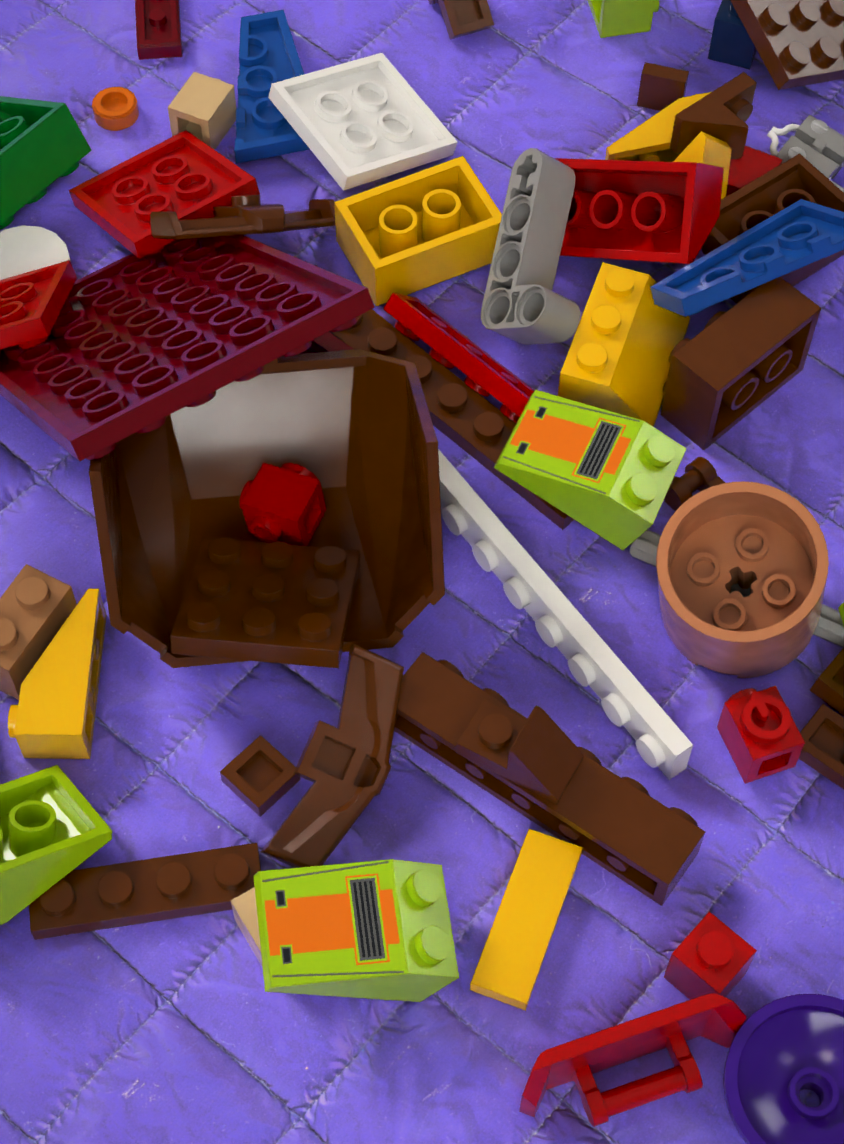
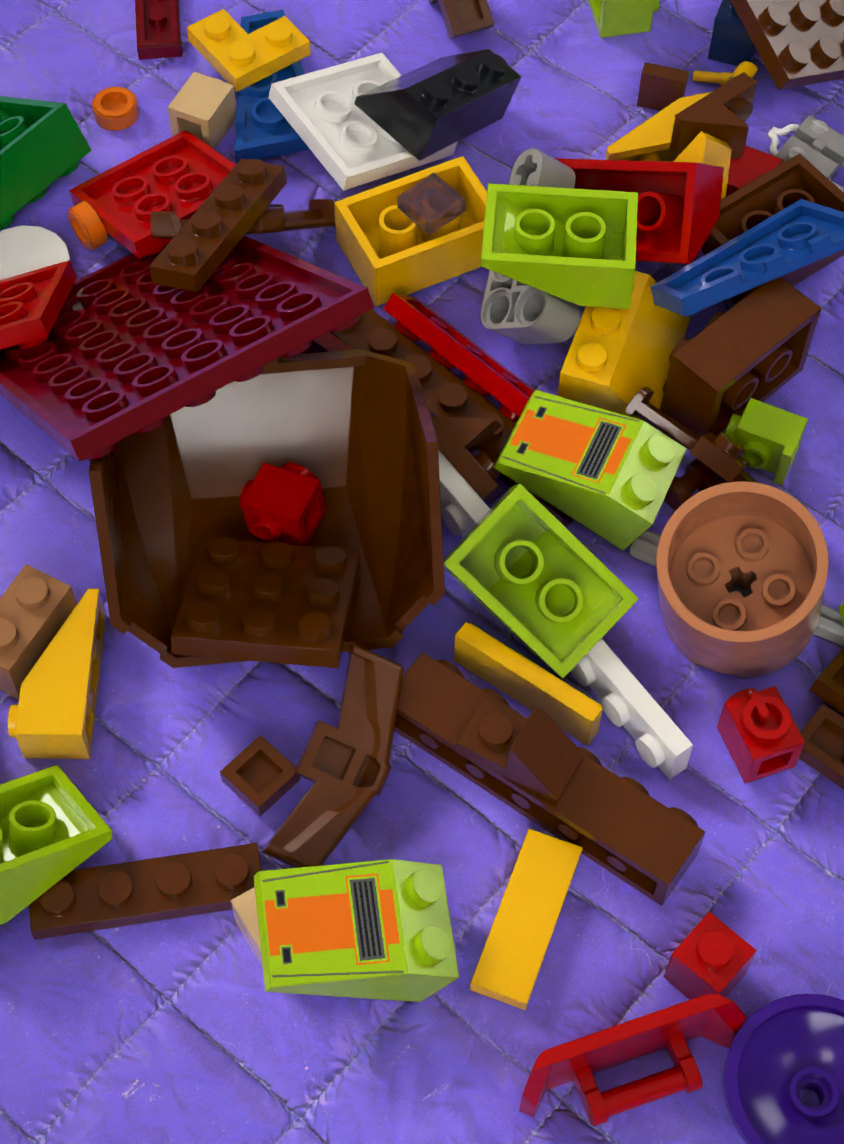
none -> orange tile [67,201,108,251]
none -> reddish brown plate [149,159,287,292]
none -> yellow plate [187,9,311,92]
none -> black slope [354,49,522,161]
none -> tile [397,172,466,236]
none -> reddish brown slope [431,417,506,504]
none -> lime slope [443,484,639,678]
none -> yellow tile [454,622,603,746]
none -> lime slope [481,183,638,309]
none -> reddish brown plate [626,387,758,483]
none -> yellow hand [693,61,758,85]
none -> lime brick [725,398,808,485]

